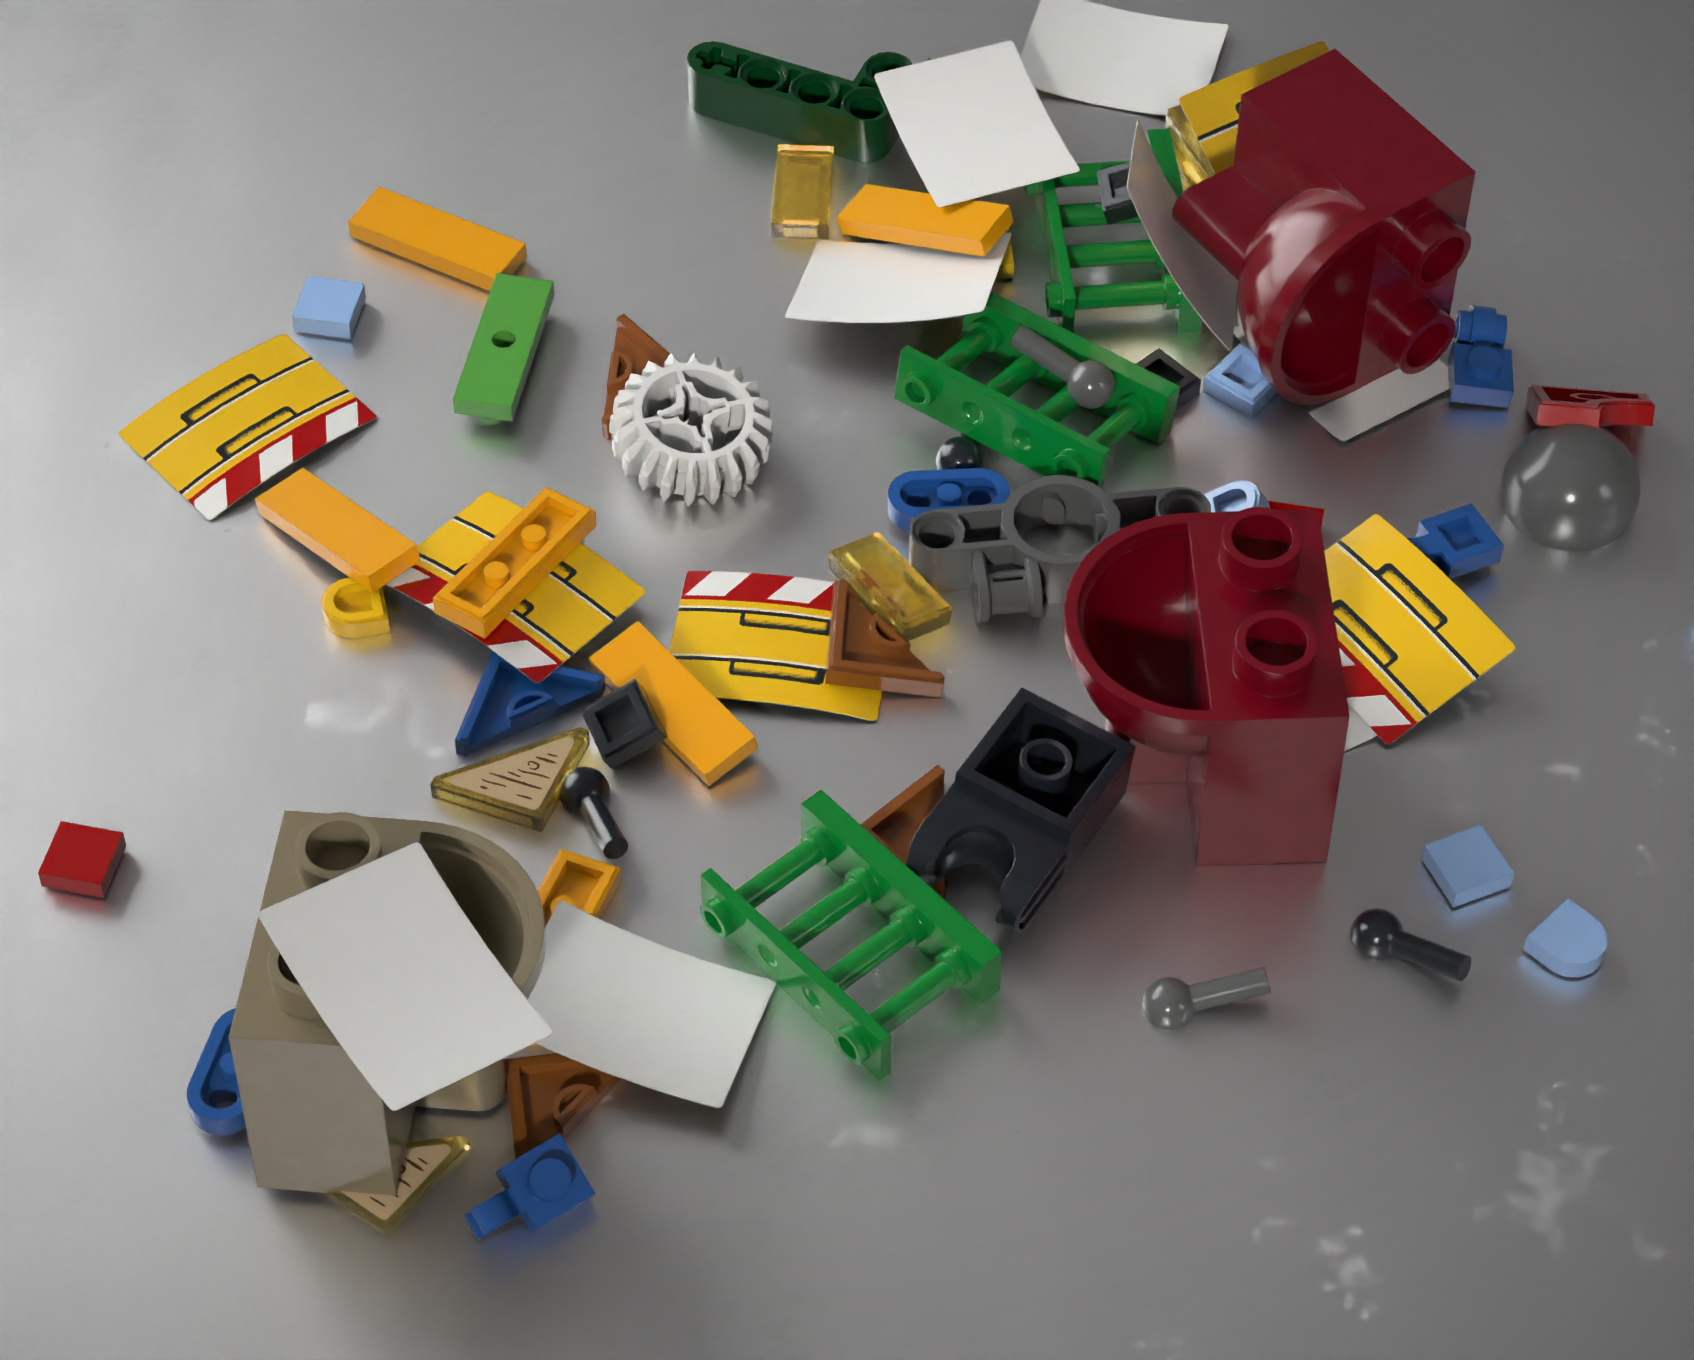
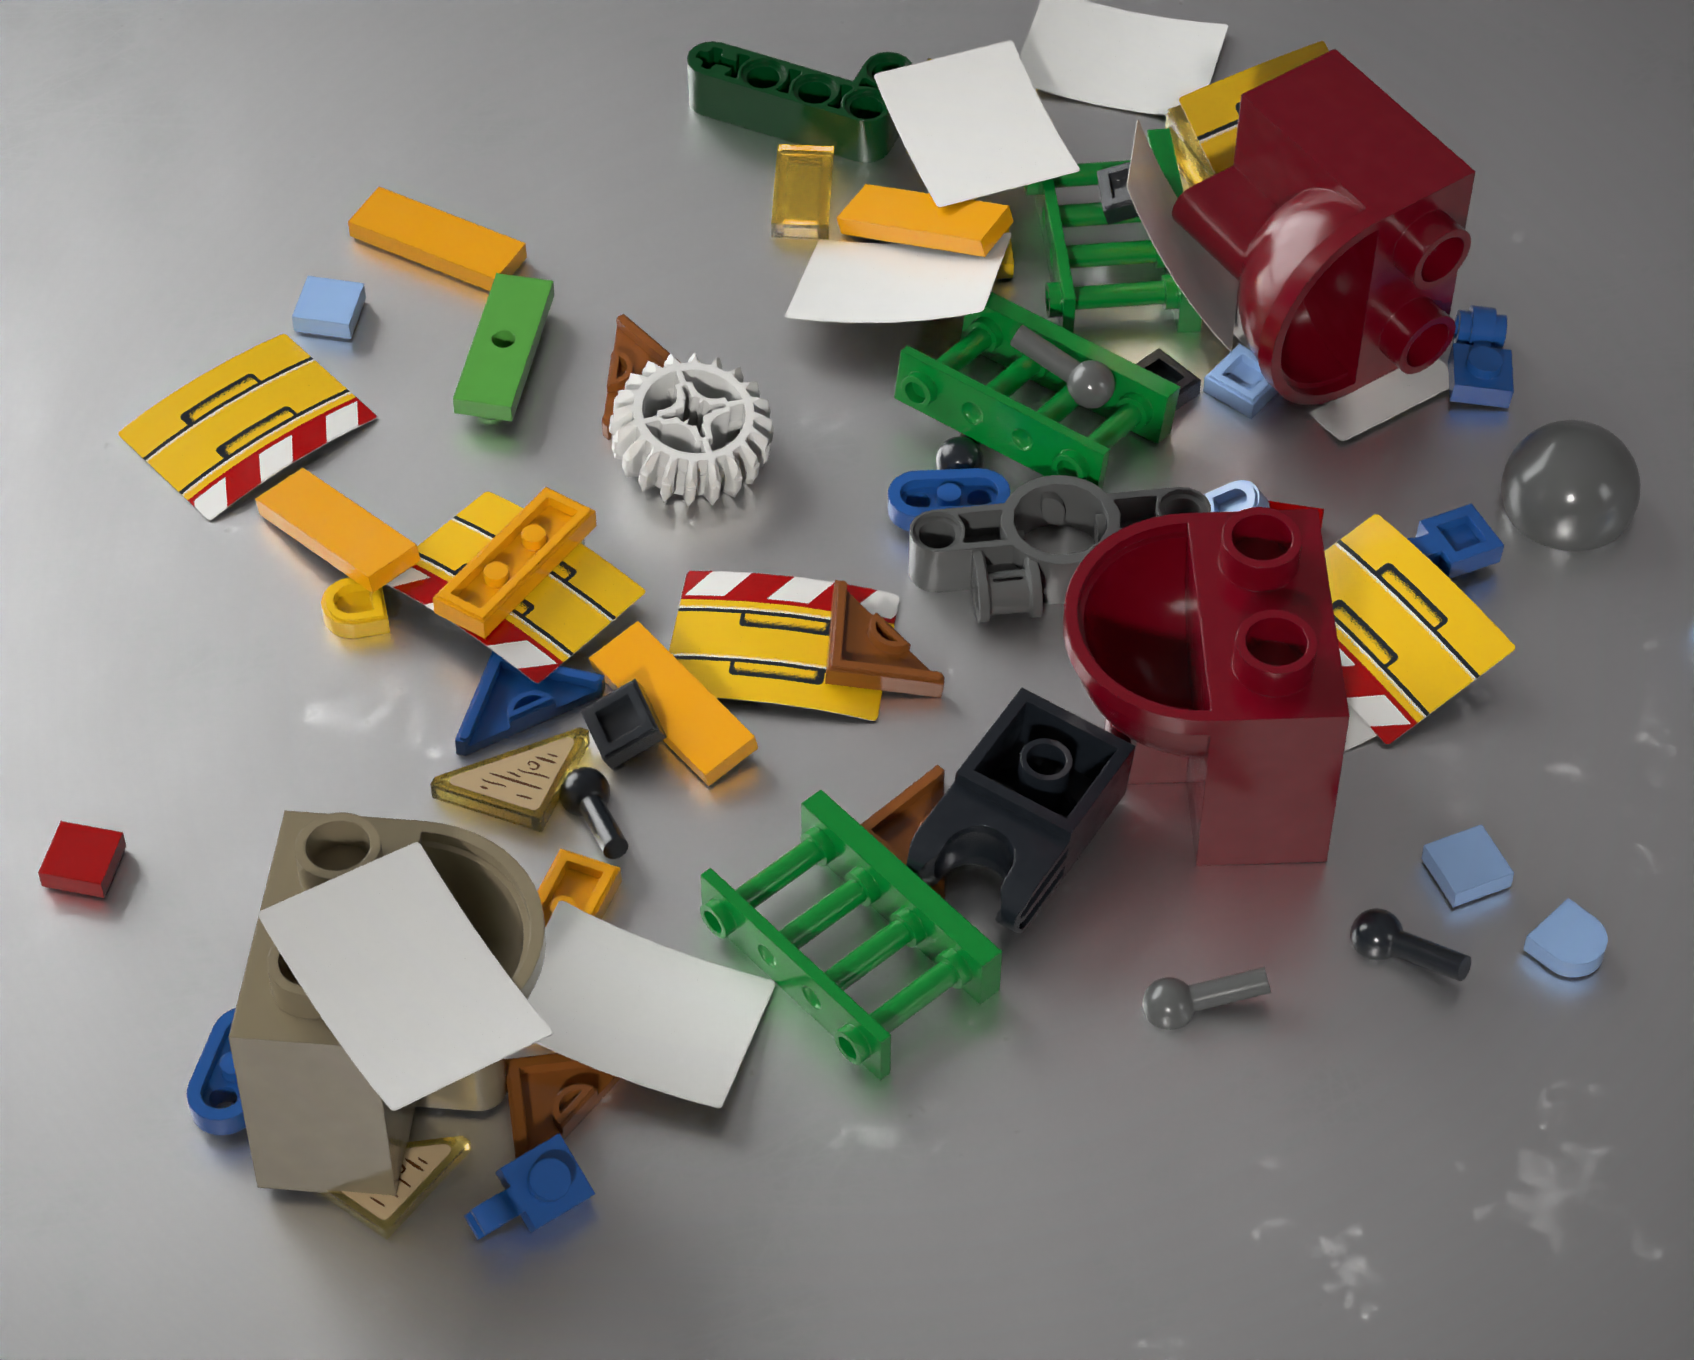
clear yellow tile [826,532,953,641] -> none
red tile [1526,385,1655,428] -> none

